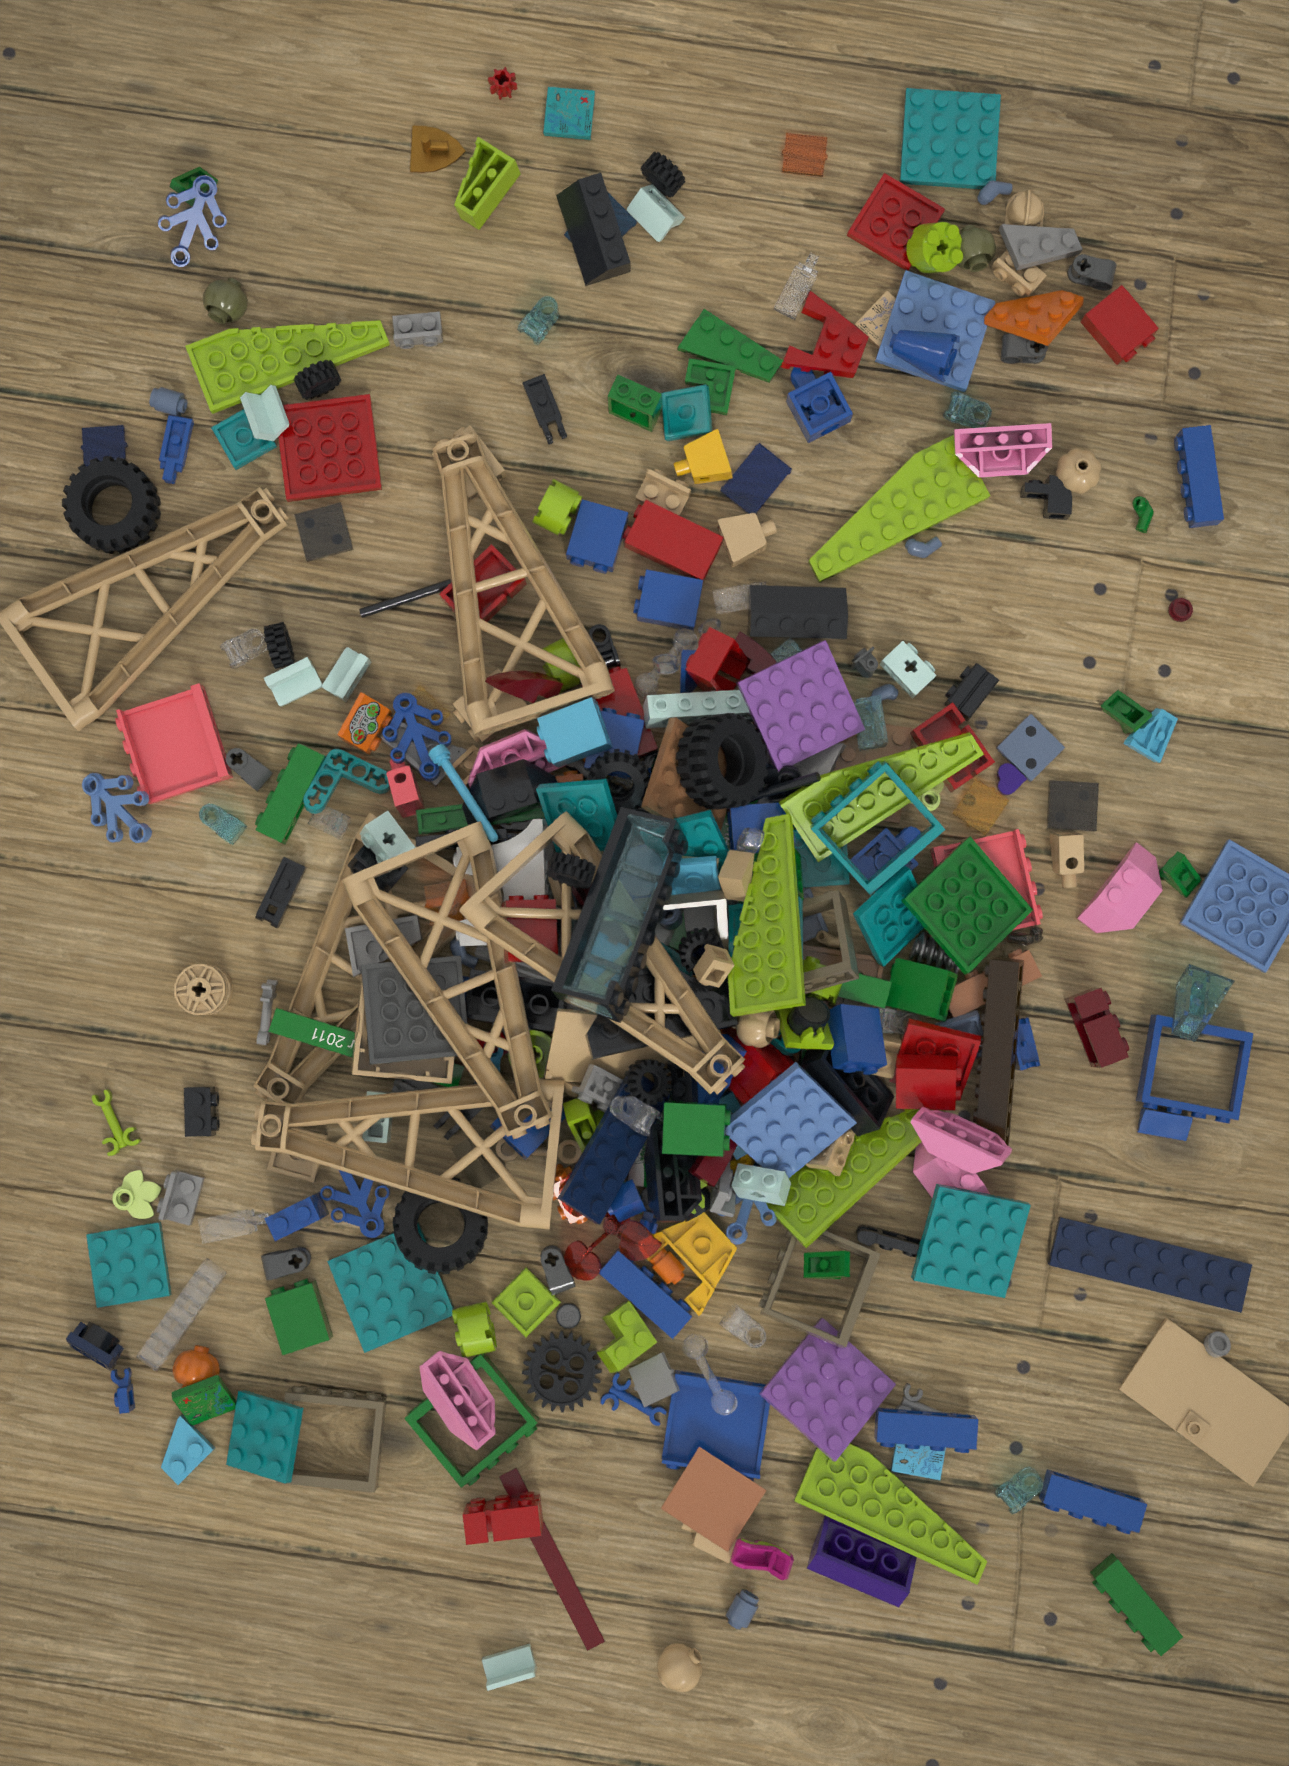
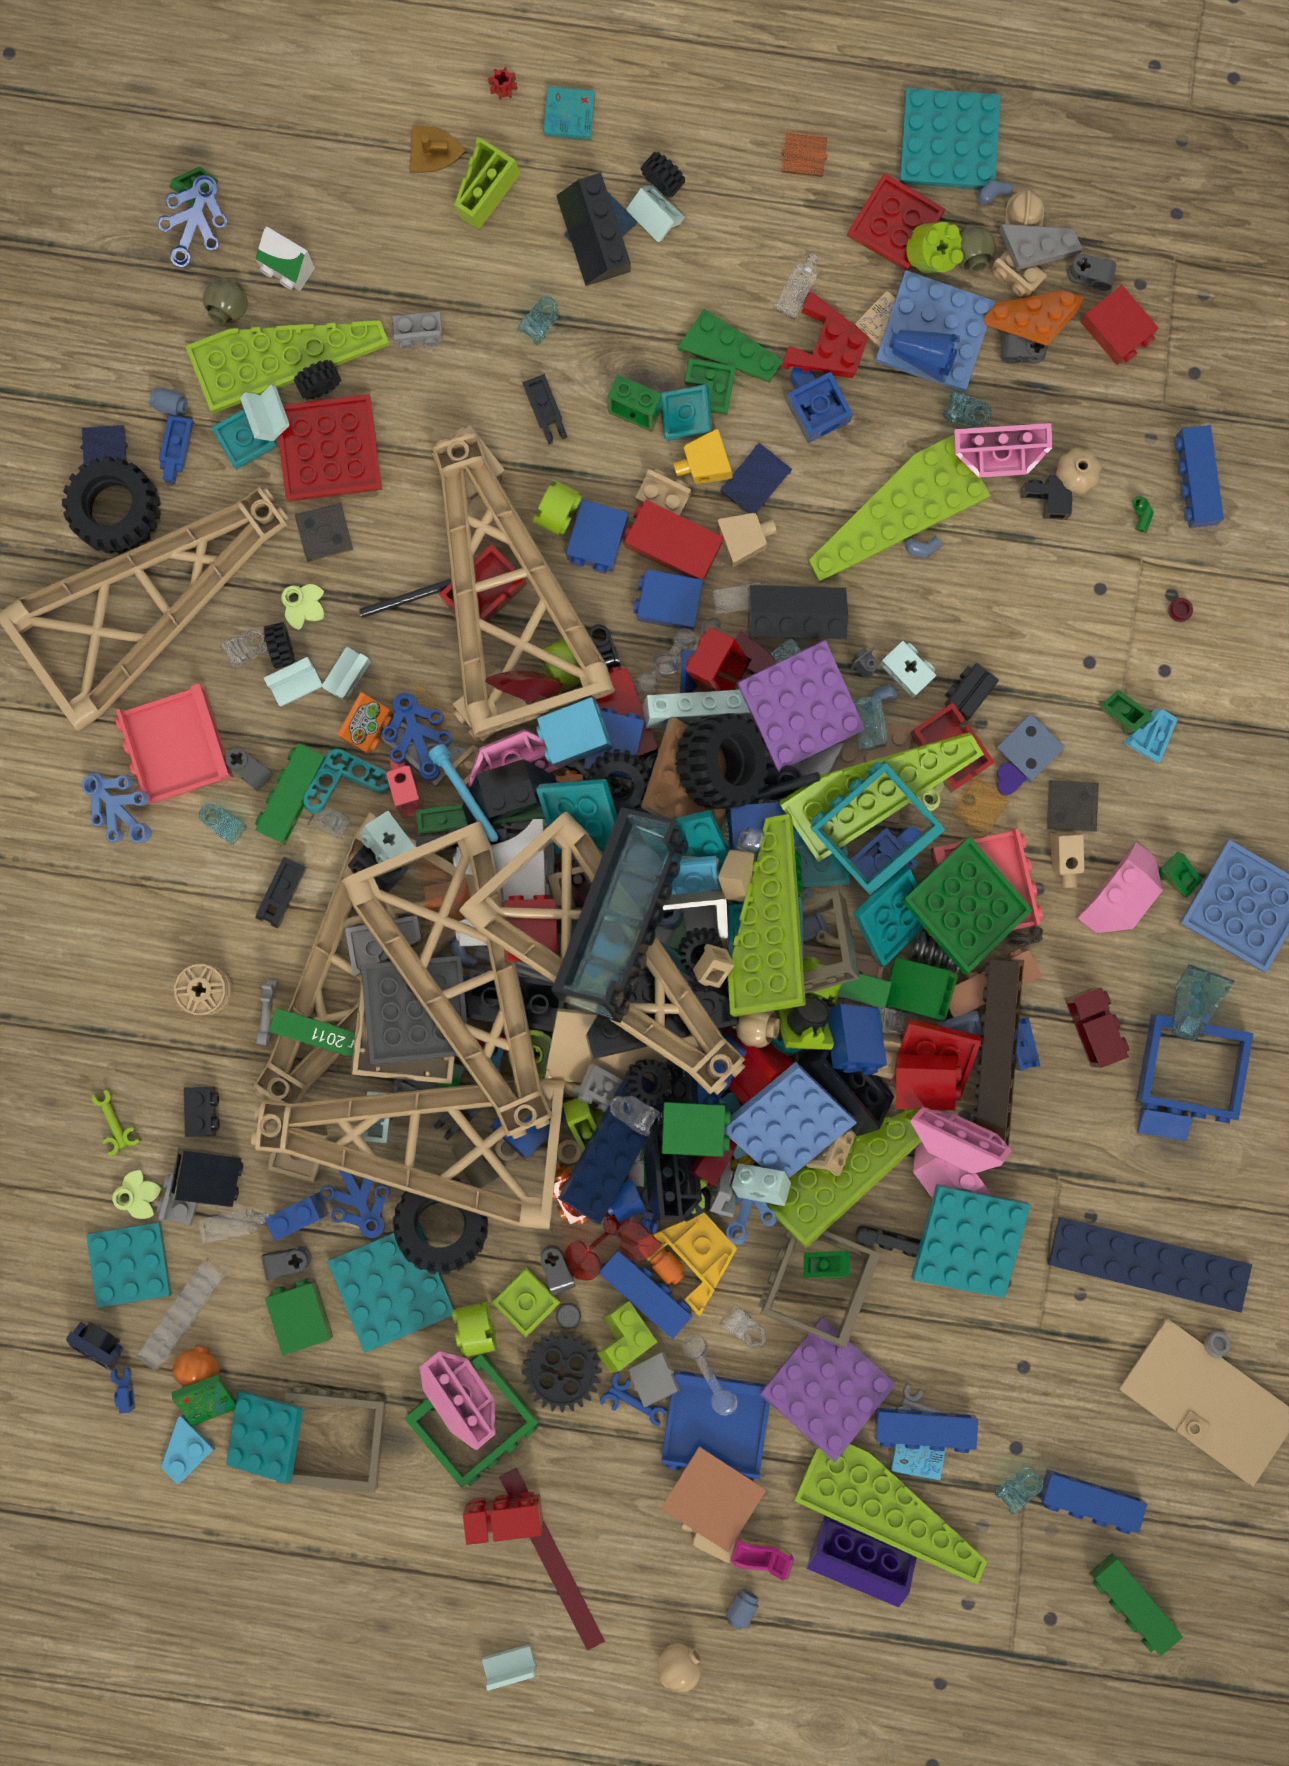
black tyre [546,852,596,889] -> none
none -> black brick [169,1147,243,1207]
none -> white slope [256,226,315,291]
none -> yellowish green plate [281,584,324,630]

